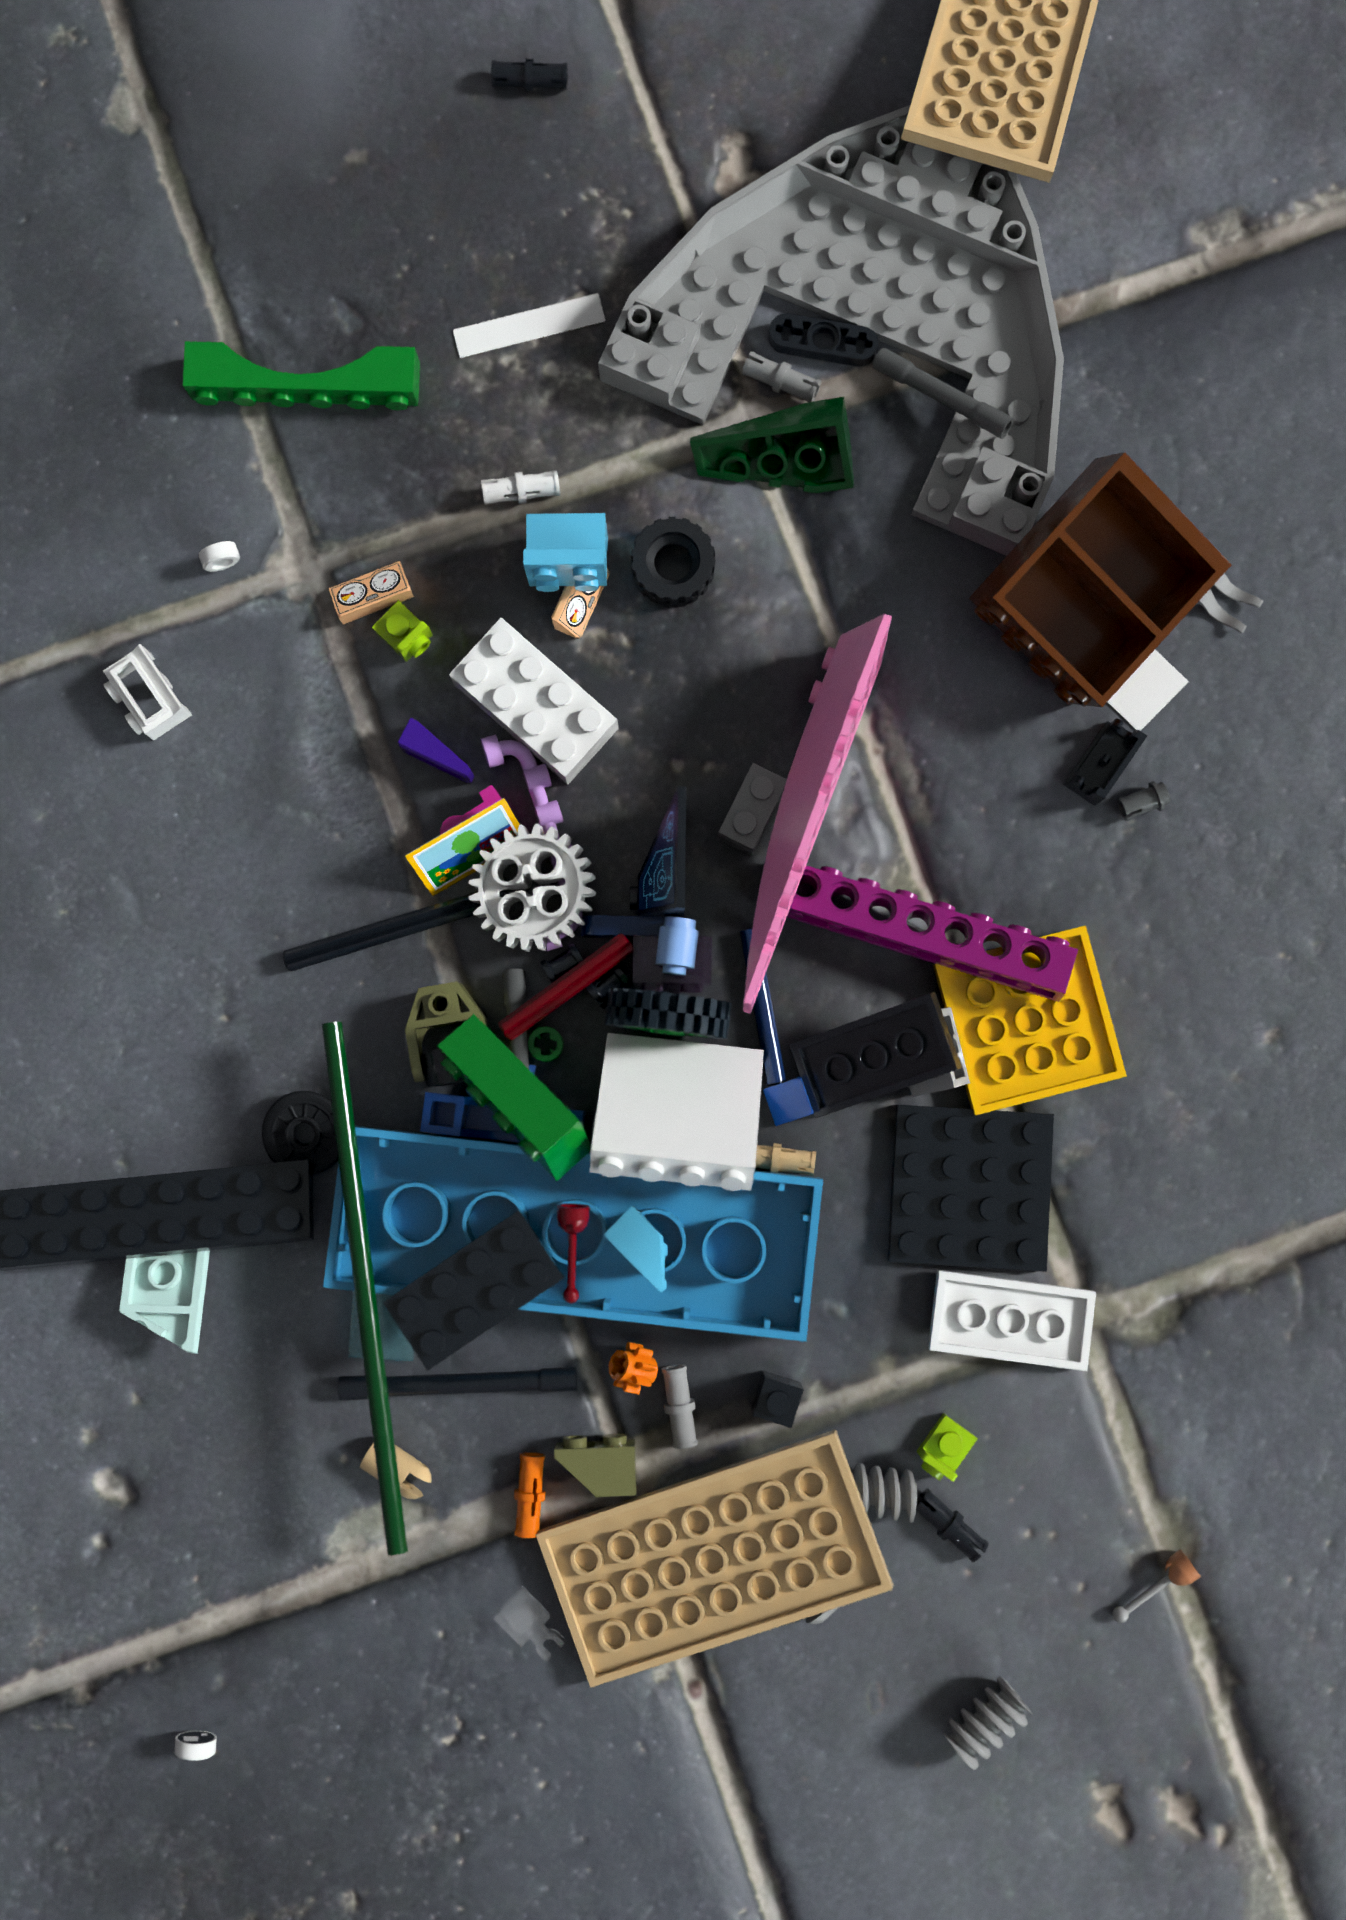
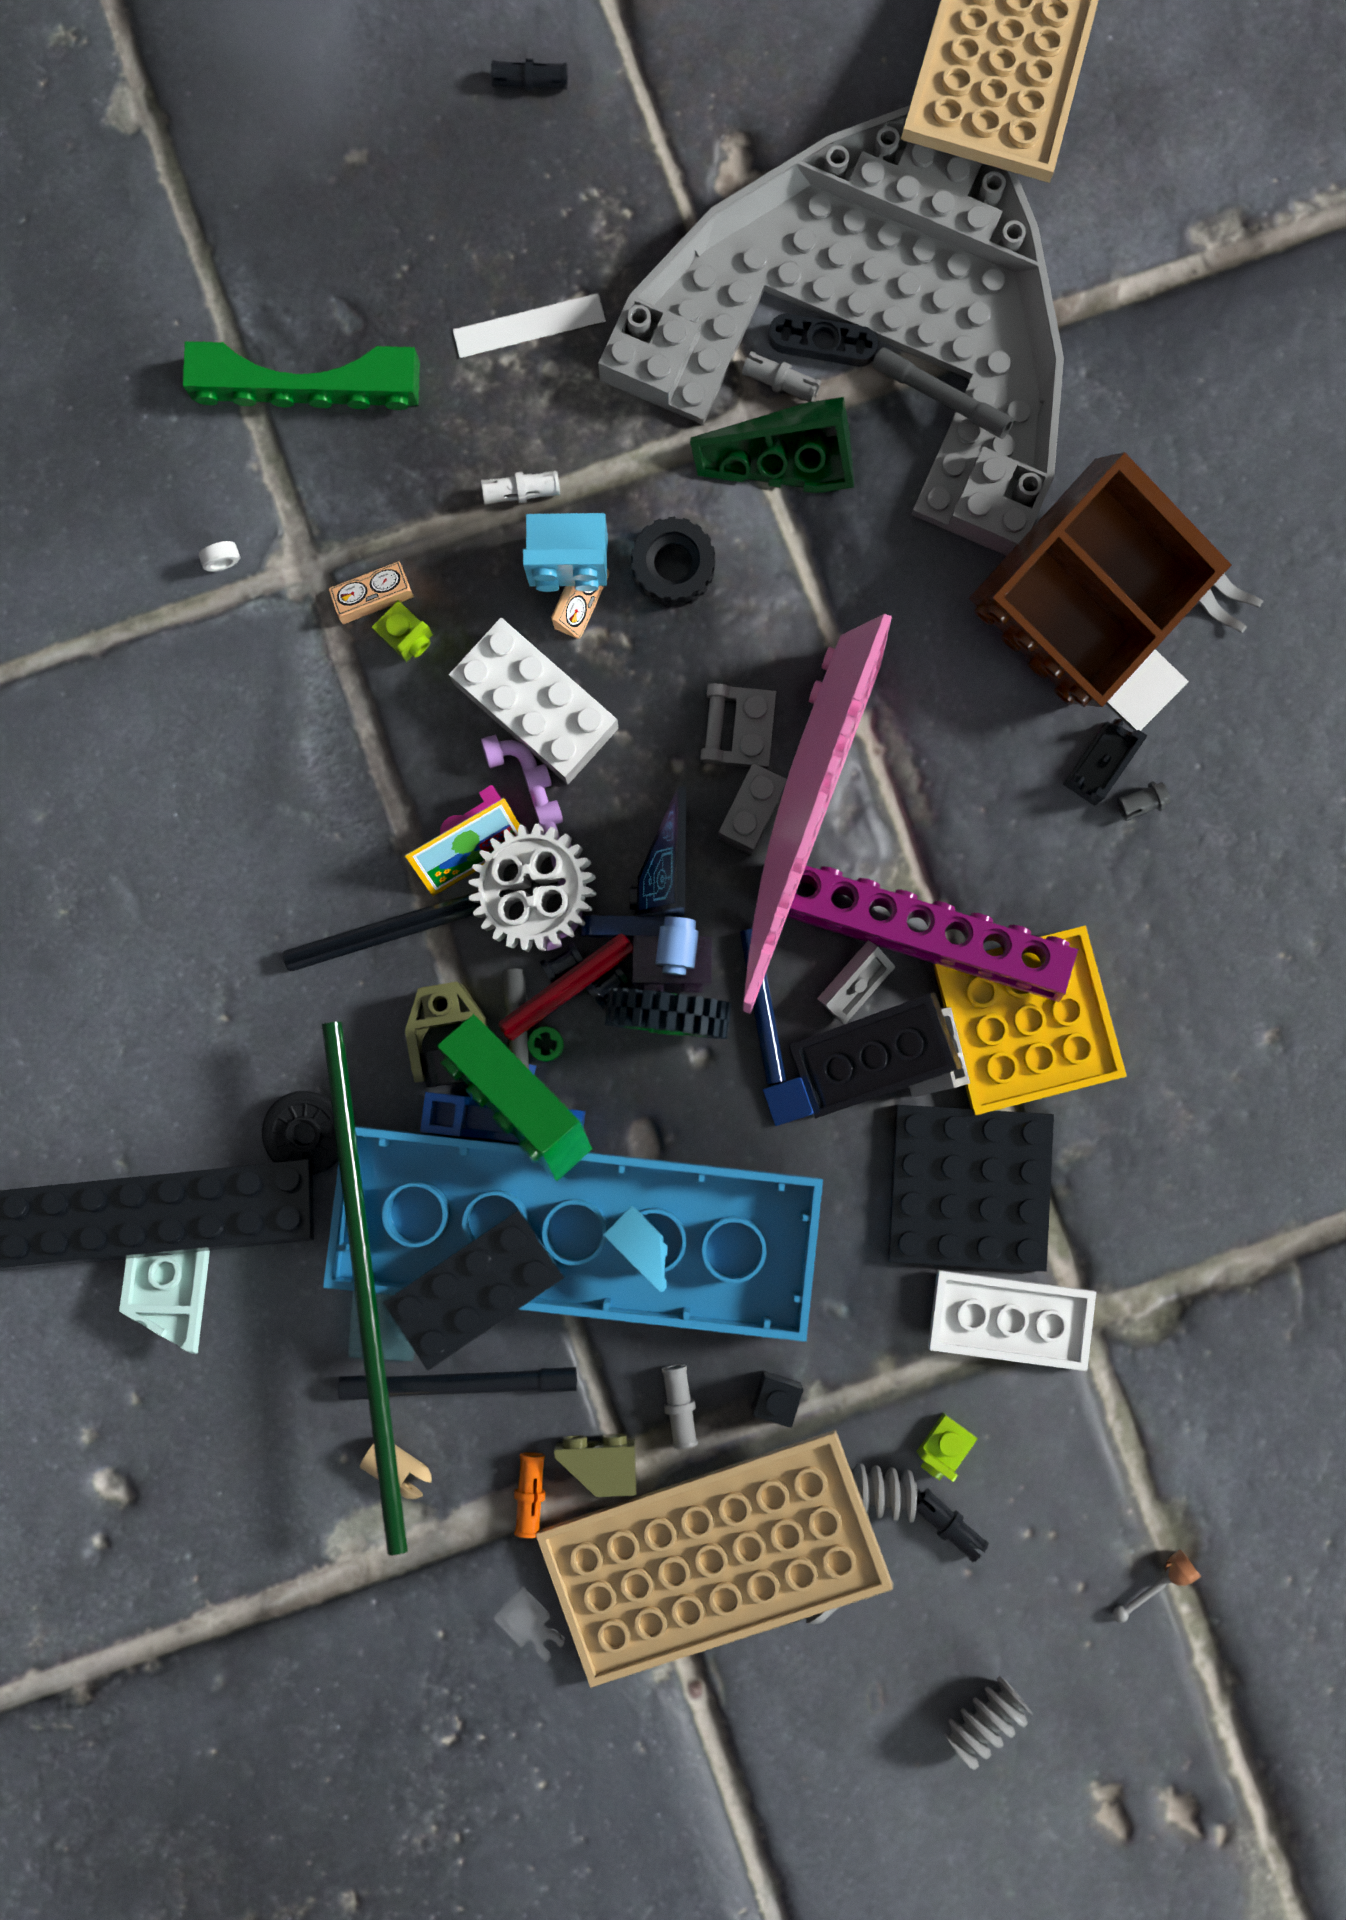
white window [103,644,192,740] -> none
white tile [174,1731,217,1760] -> none
dark purple slope [398,717,475,784] -> none
dark red hinge [557,1204,590,1303] -> none
white brick [590,1033,764,1191] -> none
orange gear [609,1342,658,1395] -> none
tan pin [755,1143,816,1176] -> none
none -> light grey plate [700,683,776,769]
none -> light grey plate [817,940,895,1025]

